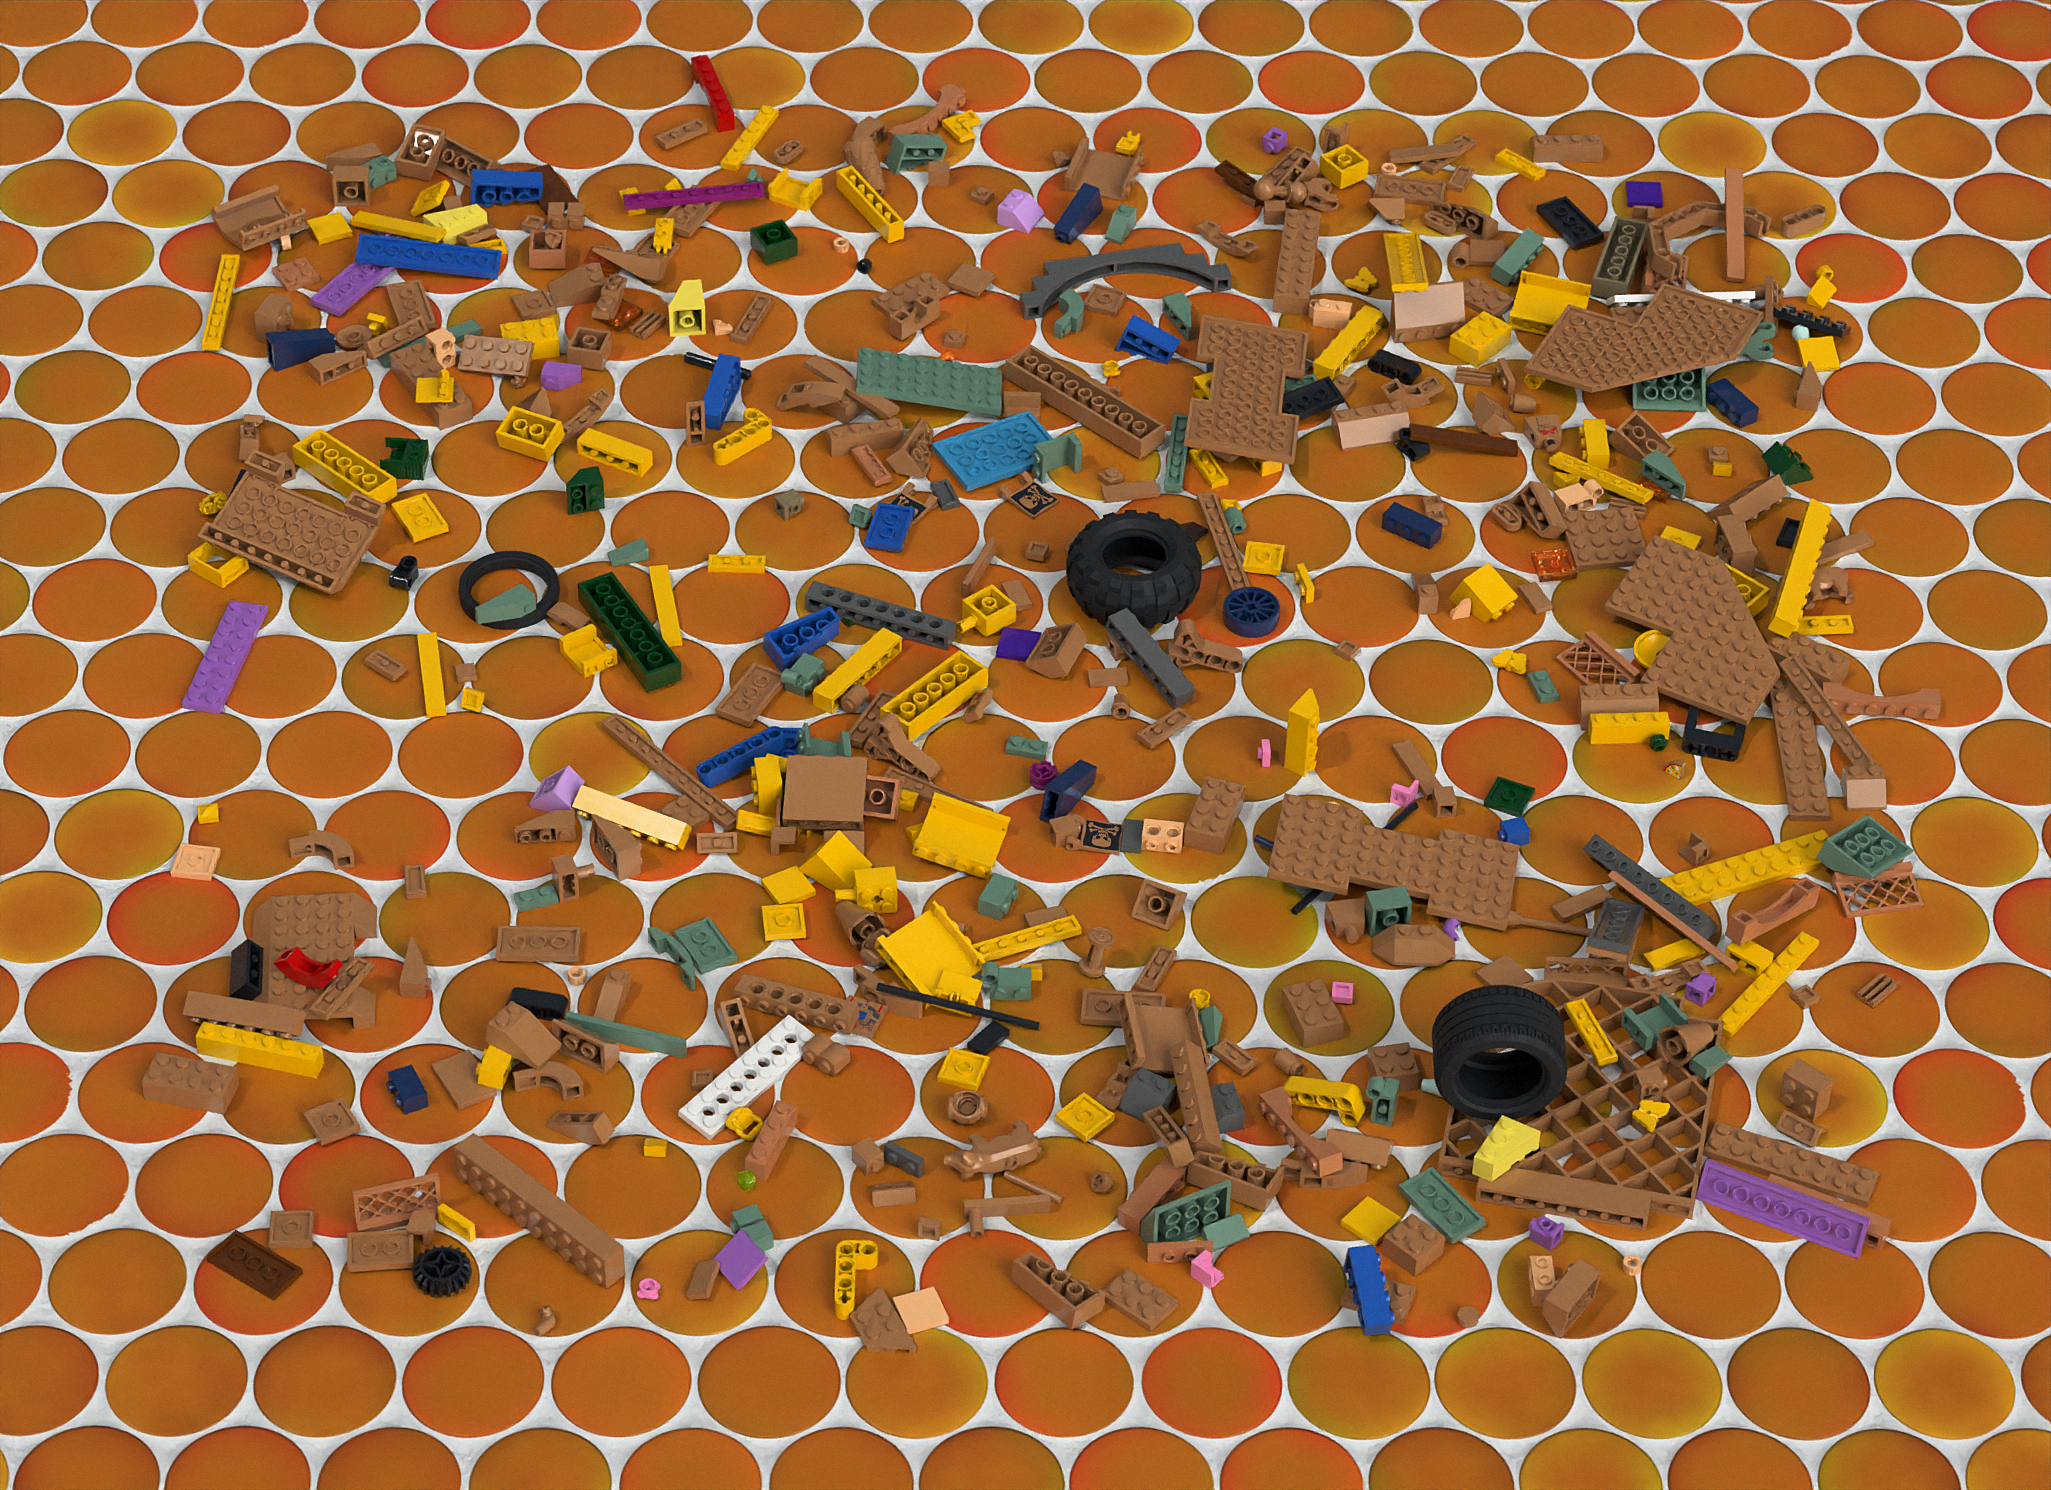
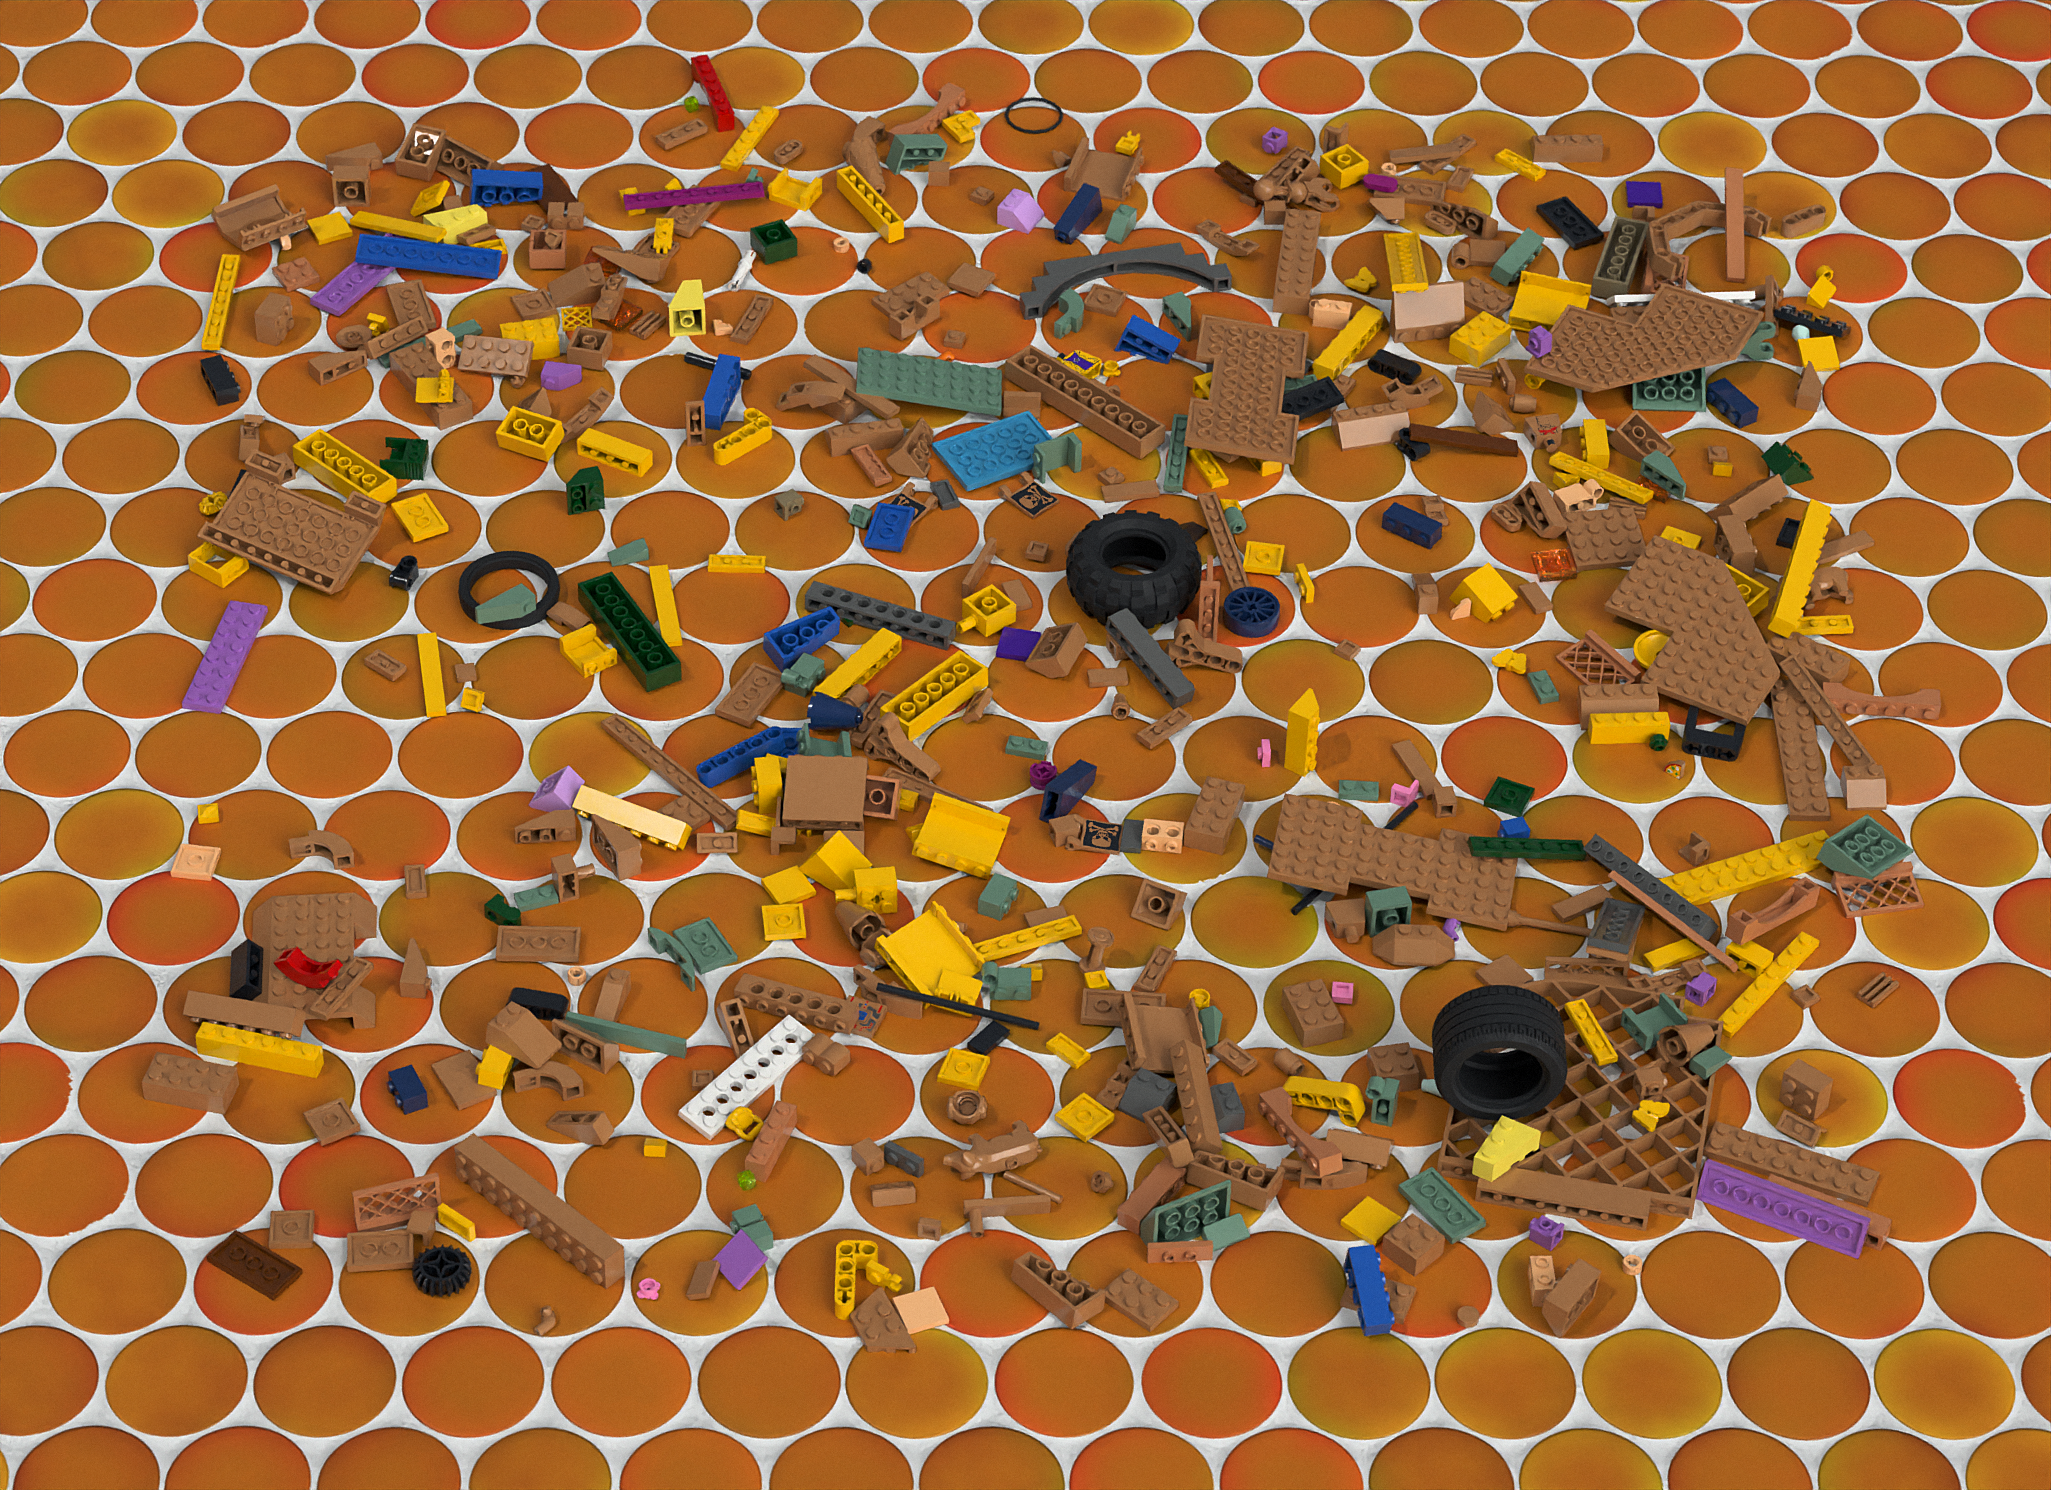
dark blue slope [265,328,337,372] -> none
sand green brick [360,155,397,190] -> none
bright pink panel [1191,1250,1224,1290] -> none
none -> black brick [200,355,241,406]
none -> dark green leg [484,893,521,926]
none -> yellow window [561,307,592,331]
none -> clear neon green axle [684,96,699,113]
none -> white pin [728,250,756,292]
none -> dark blue cone [807,692,864,731]
none -> yellow plate [866,1260,902,1293]
none -> black piece [1005,97,1063,134]
none -> yellow tile [1046,1032,1091,1069]
none -> torso [1056,350,1102,380]
none -> yellow plate [1084,970,1109,990]
none -> nougat fence [1198,555,1220,642]
none -> sand green plate [1338,780,1379,801]
none -> magenta tile [1363,174,1398,192]
none -> dark green plate [1467,836,1587,860]
none -> medium lavender brick [1525,326,1552,359]

